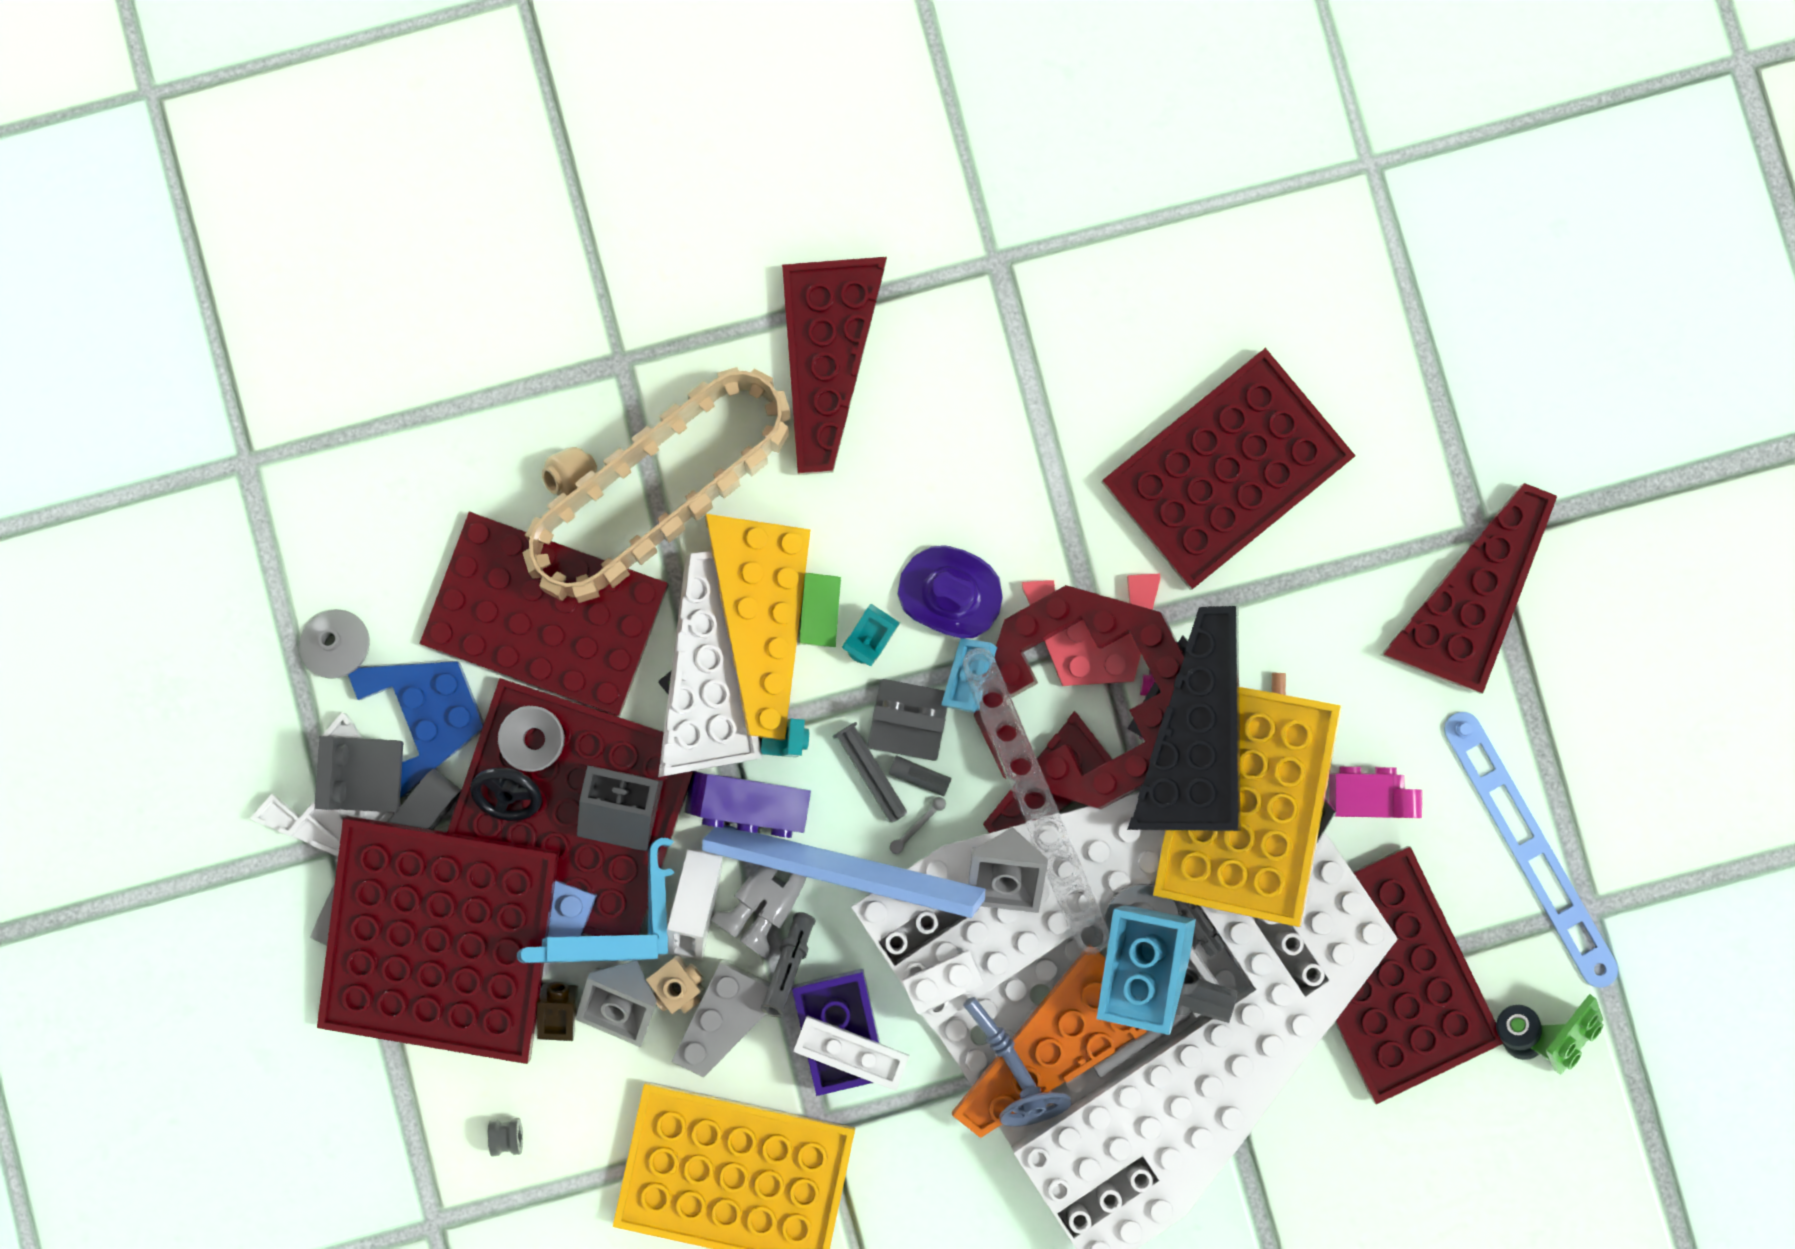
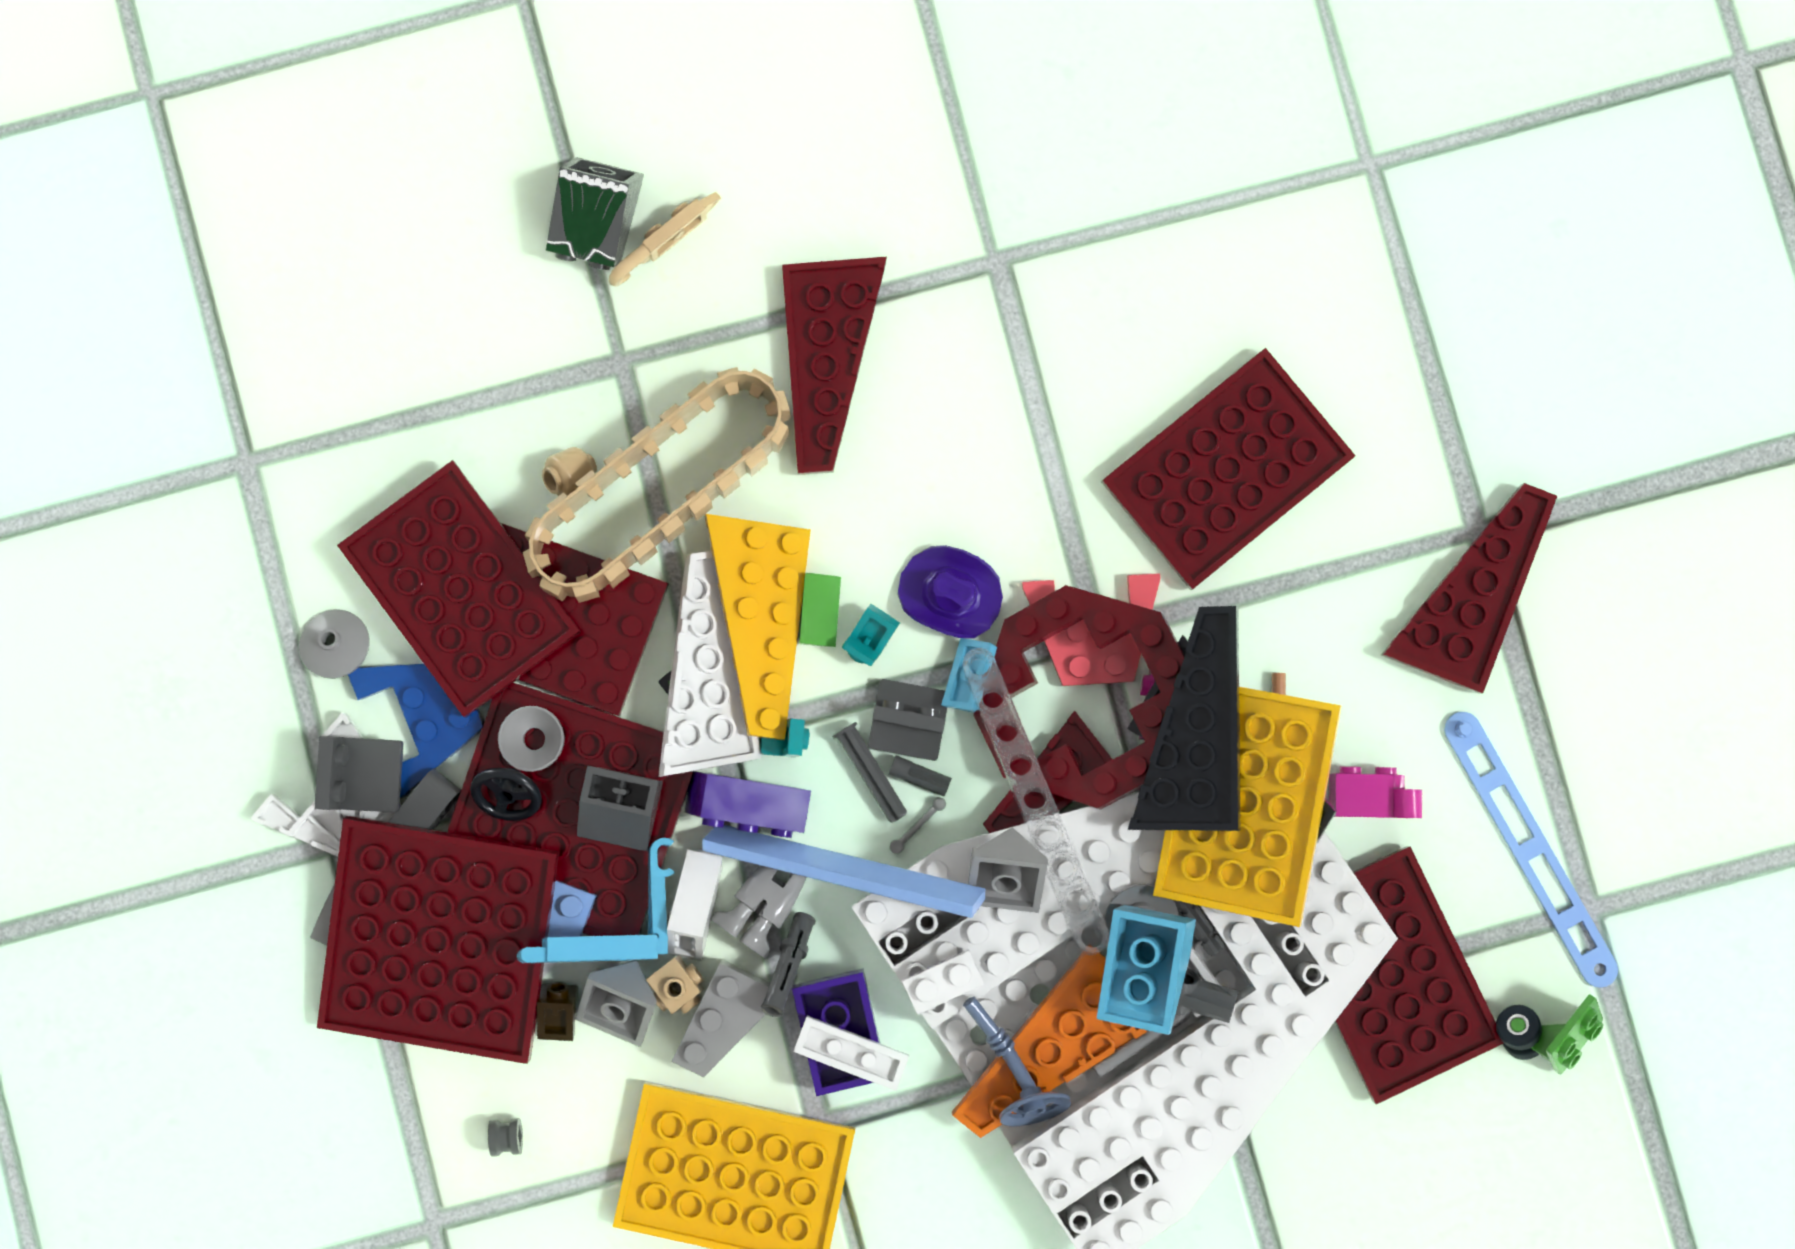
none -> dark red plate [337,460,581,717]
none -> slope [546,157,644,270]
none -> tan plate [609,192,722,287]

